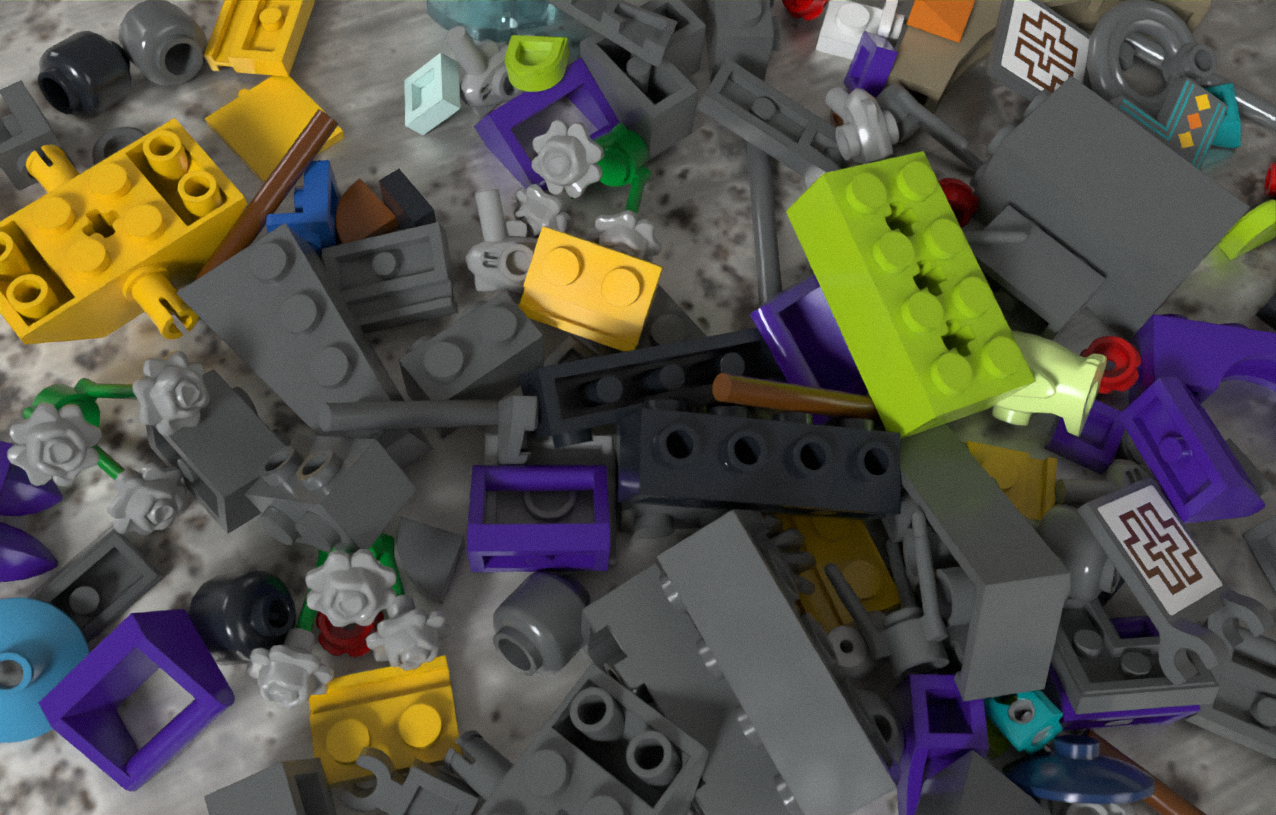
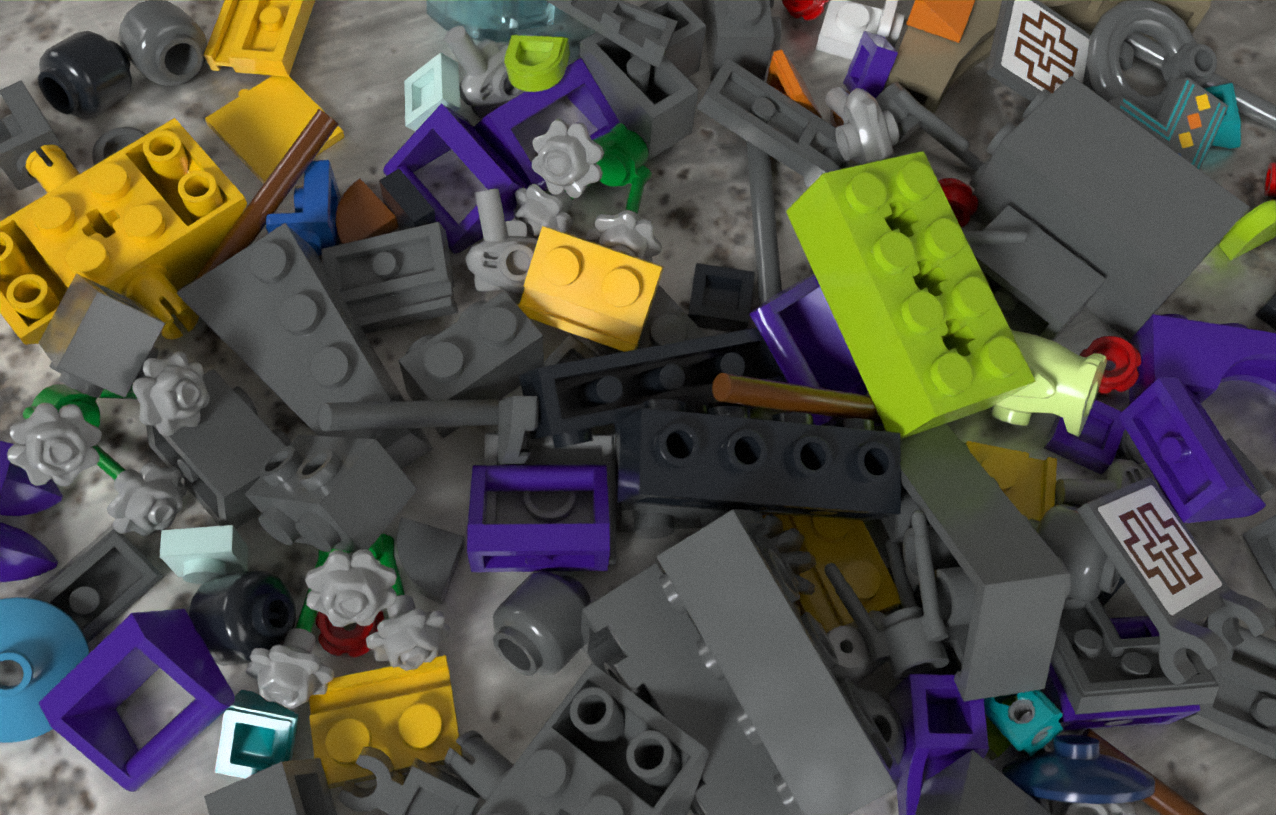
none -> dark grey brick [39,273,165,398]
none -> light aqua plate [160,525,248,584]
none -> teal slope [215,689,299,778]
none -> dark purple tile [383,103,529,254]
none -> black tile [688,263,755,332]
none -> orange slope [766,49,822,118]

